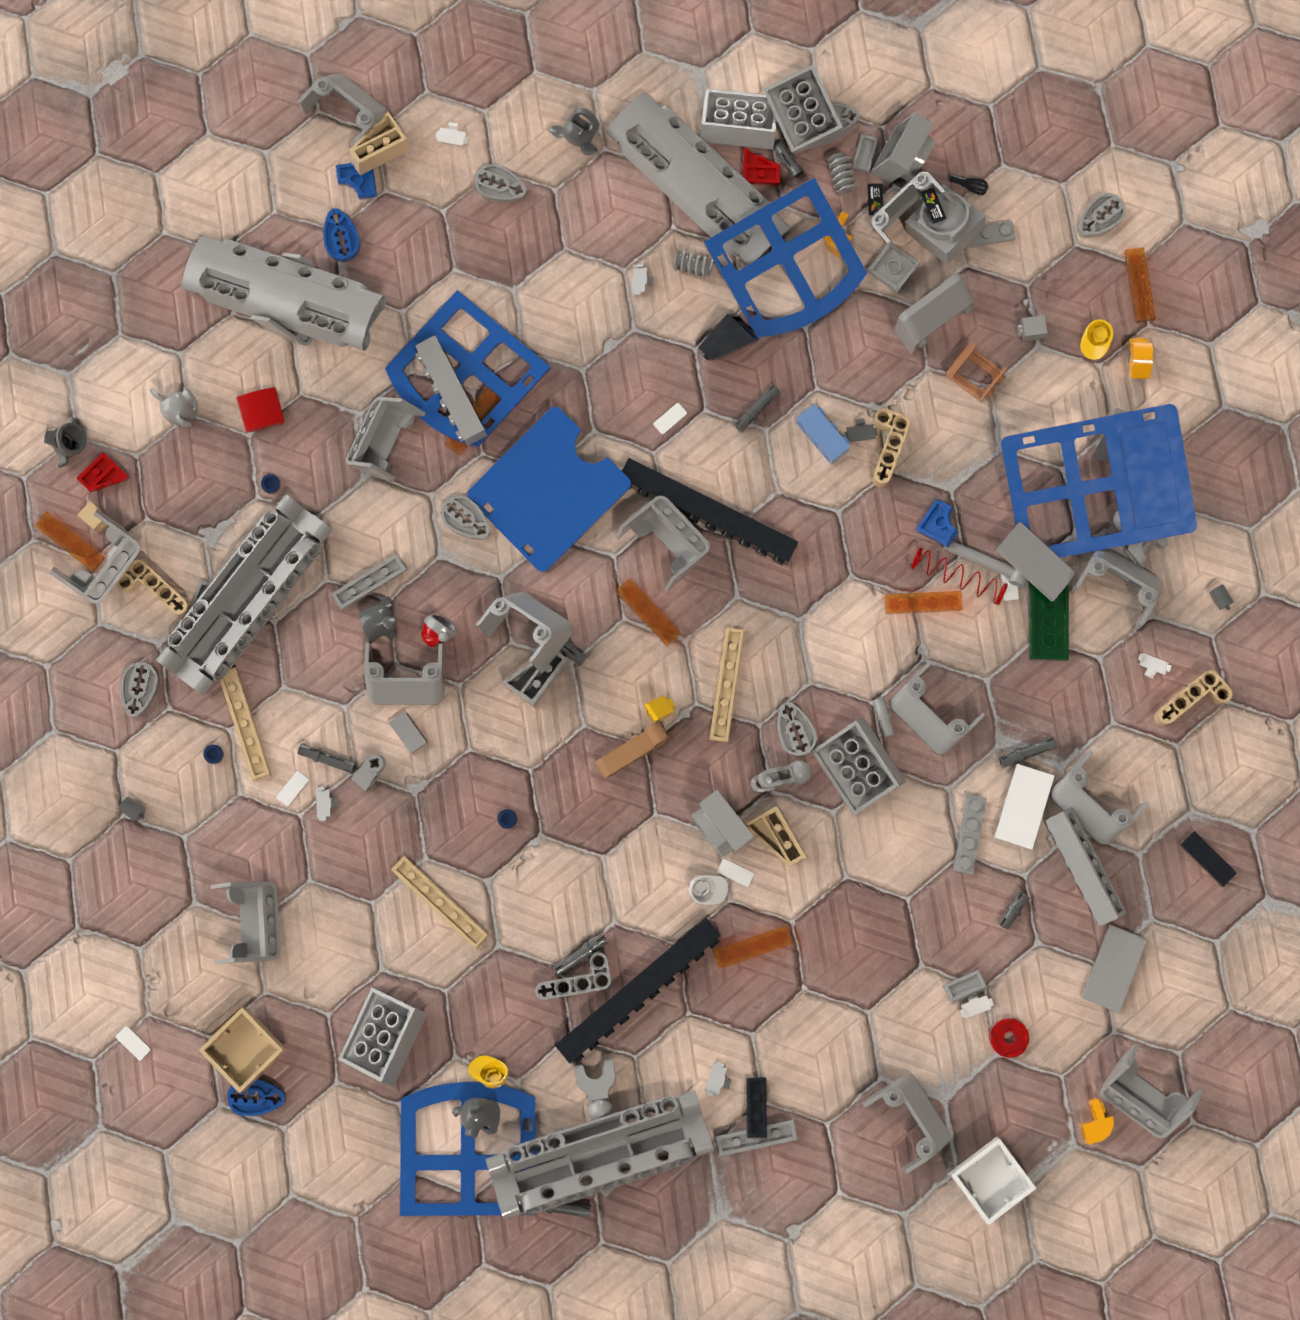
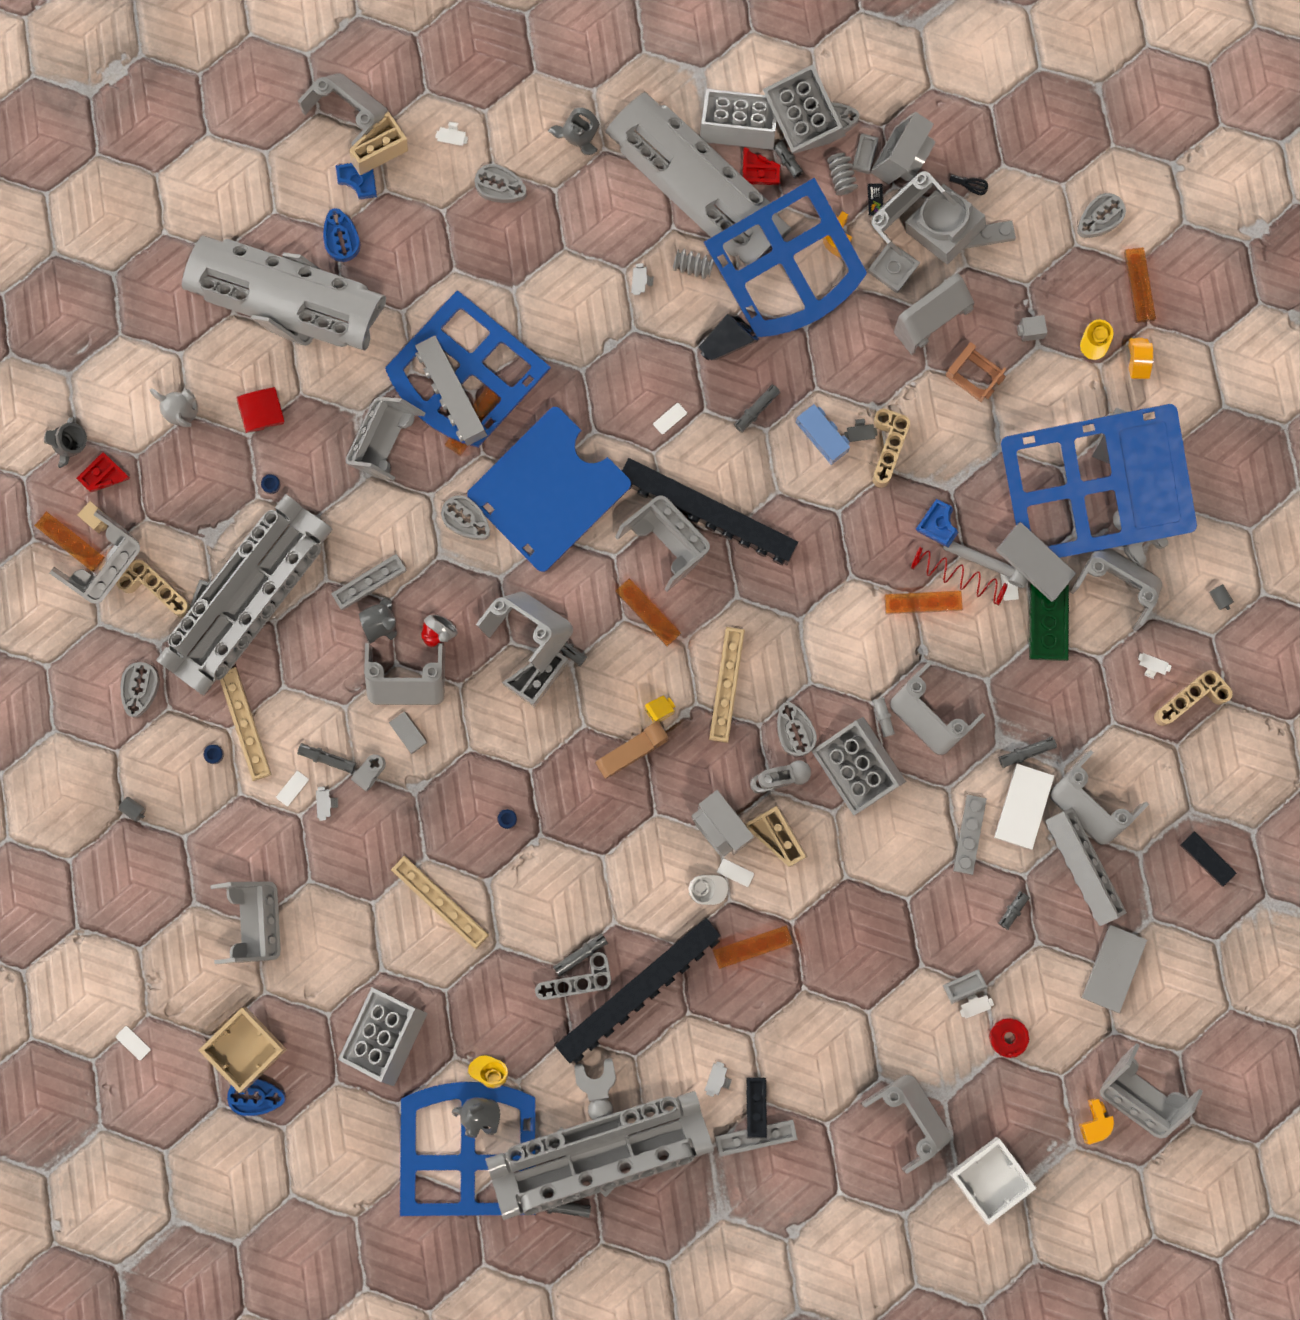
black sticker [921,188,946,224] -> none

